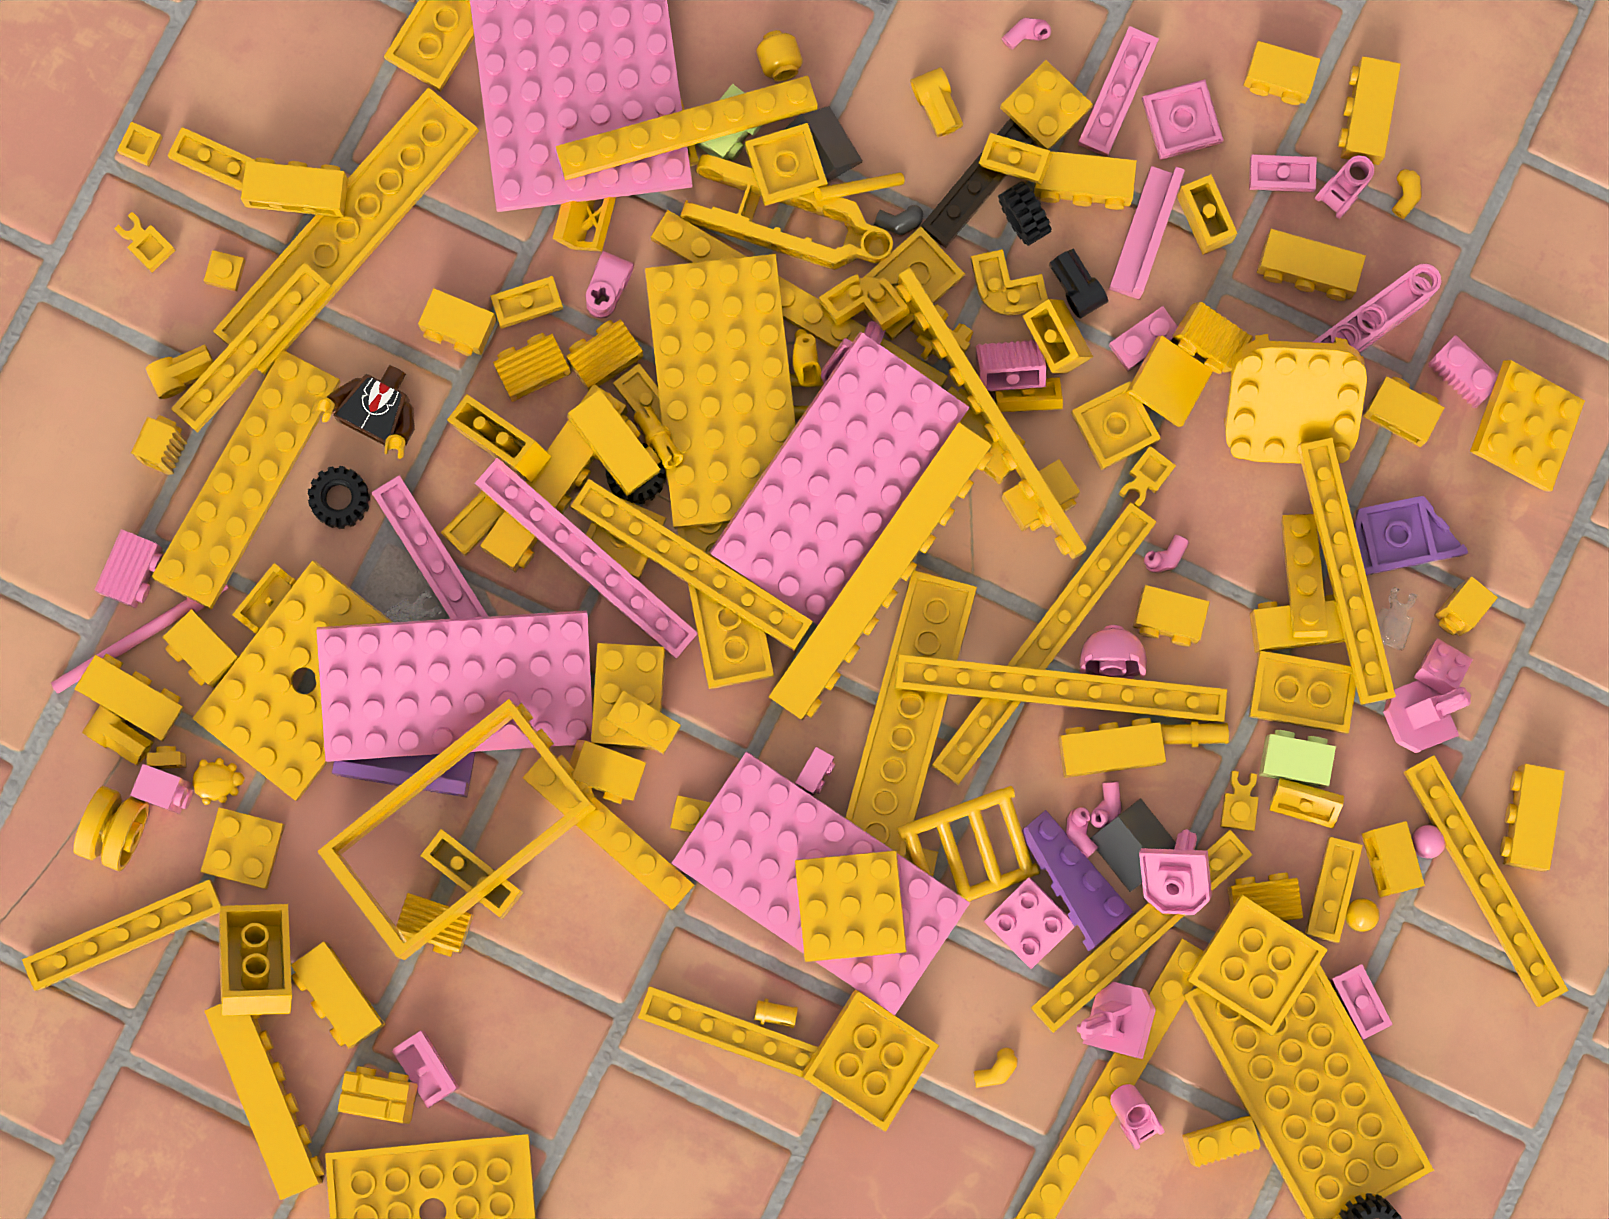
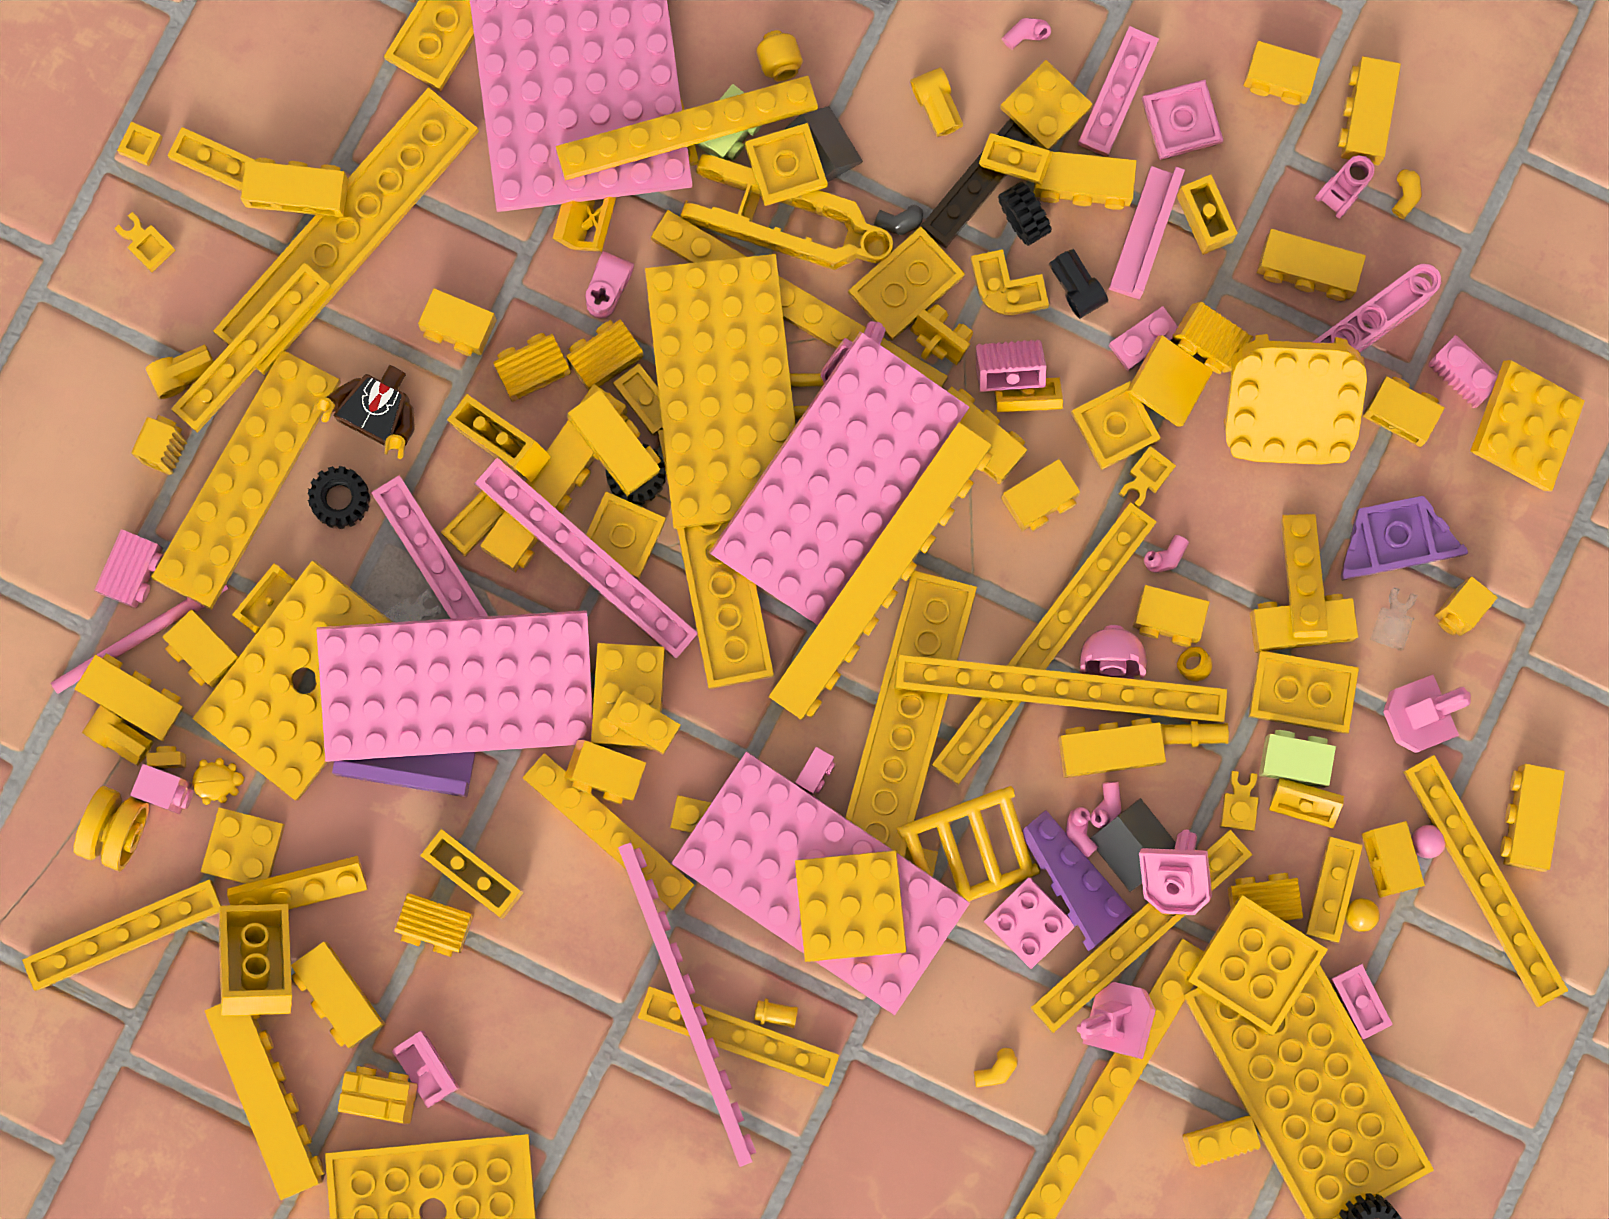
yellow plate [204,250,246,292] -> none
yellow door [317,699,596,960] -> none
yellow plate [490,276,563,329] -> none
yellow plate [571,479,813,651] -> none
yellow pin [634,406,683,469] -> none
yellow piece [792,329,821,387] -> none
yellow plate [801,990,939,1132] -> none
yellow bar [815,172,905,201] -> none
yellow plate [819,274,911,331] -> none
yellow plate [896,268,1087,560] -> none
yellow brick [1022,299,1093,373] -> none
bright pink piece [1110,1084,1165,1150] -> none
bright pink plate [1249,155,1317,192] -> none
yellow plate [1298,438,1396,705] -> none
bright pink piece [1414,638,1473,695] -> none
none -> yellow plate [227,856,367,910]
none -> bright pink plate [618,842,756,1167]
none -> yellow piece [1177,647,1212,682]

